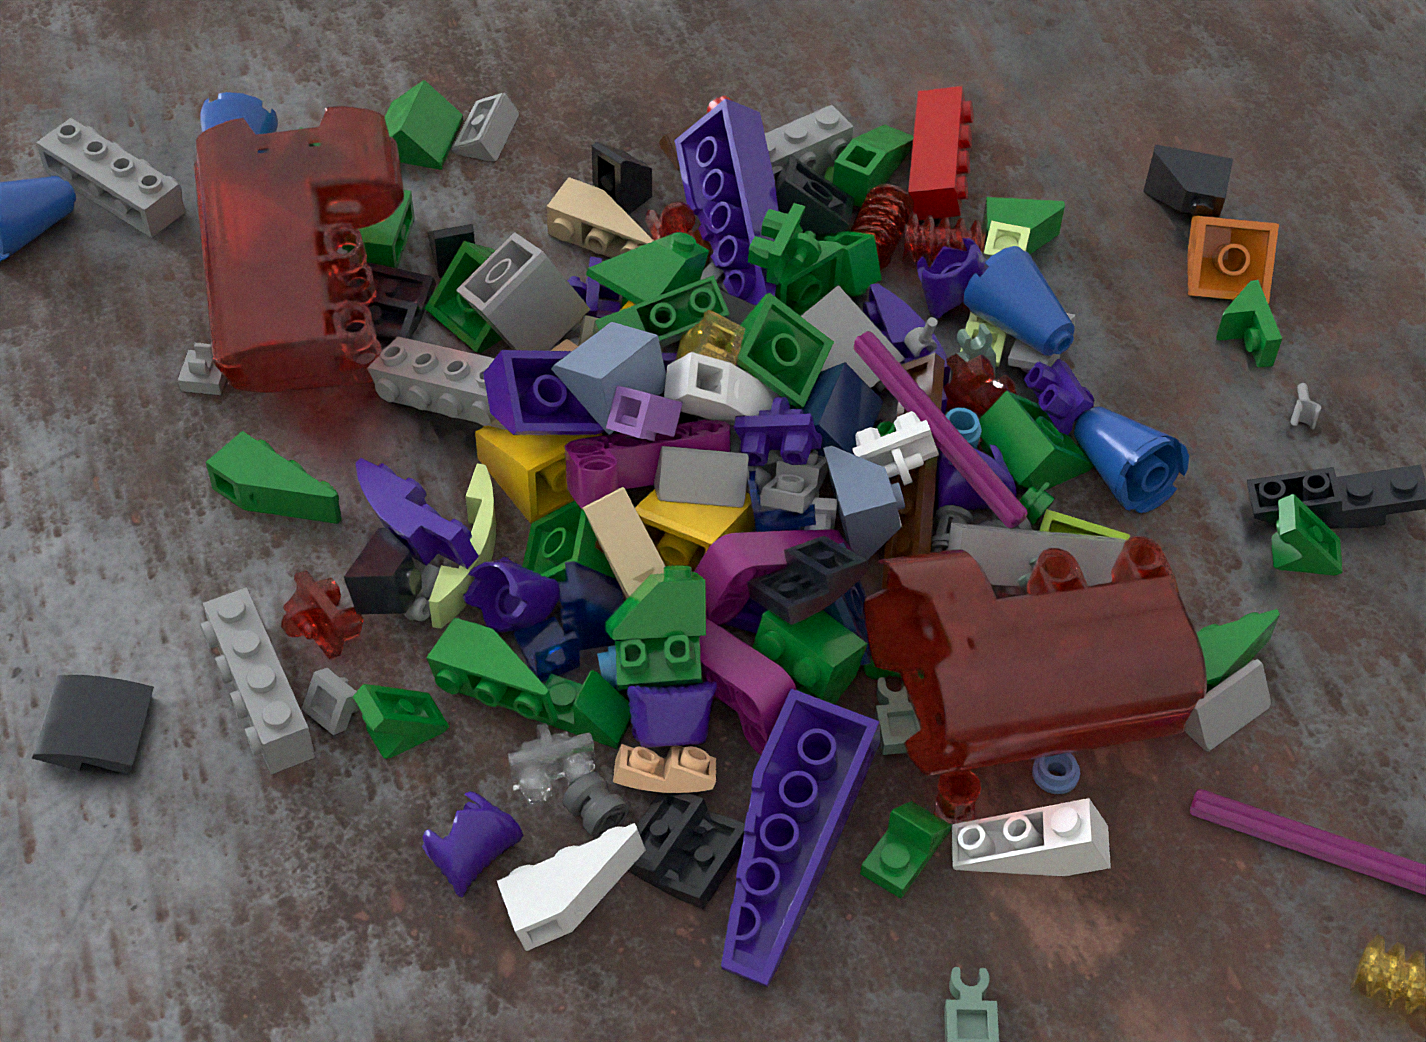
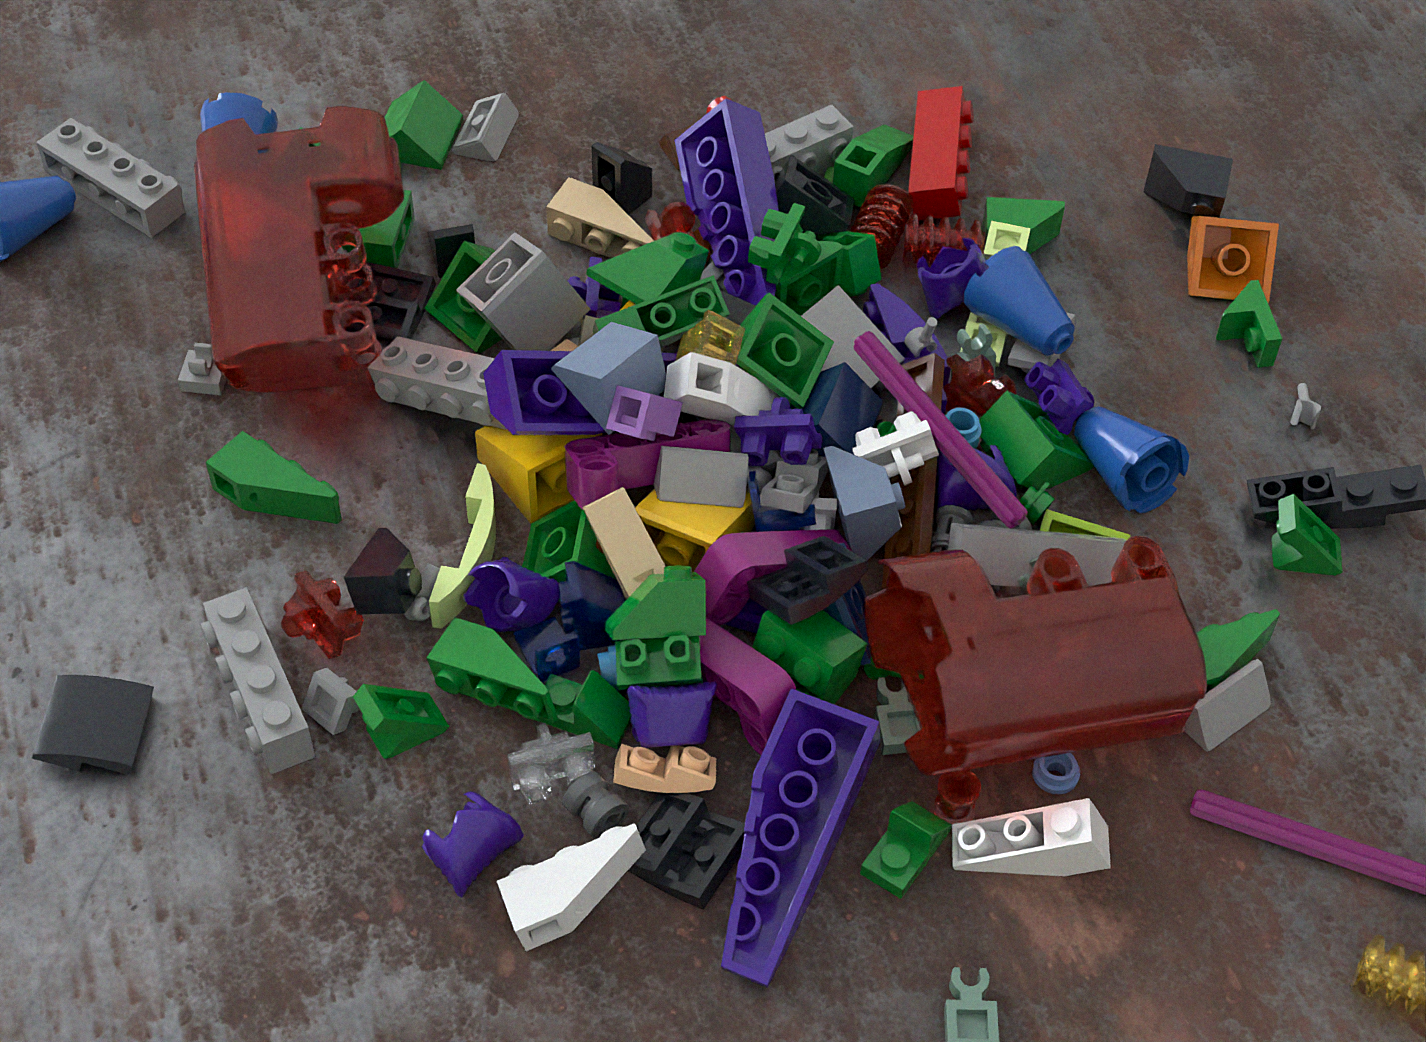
dark purple slope [355,458,479,569] -> none

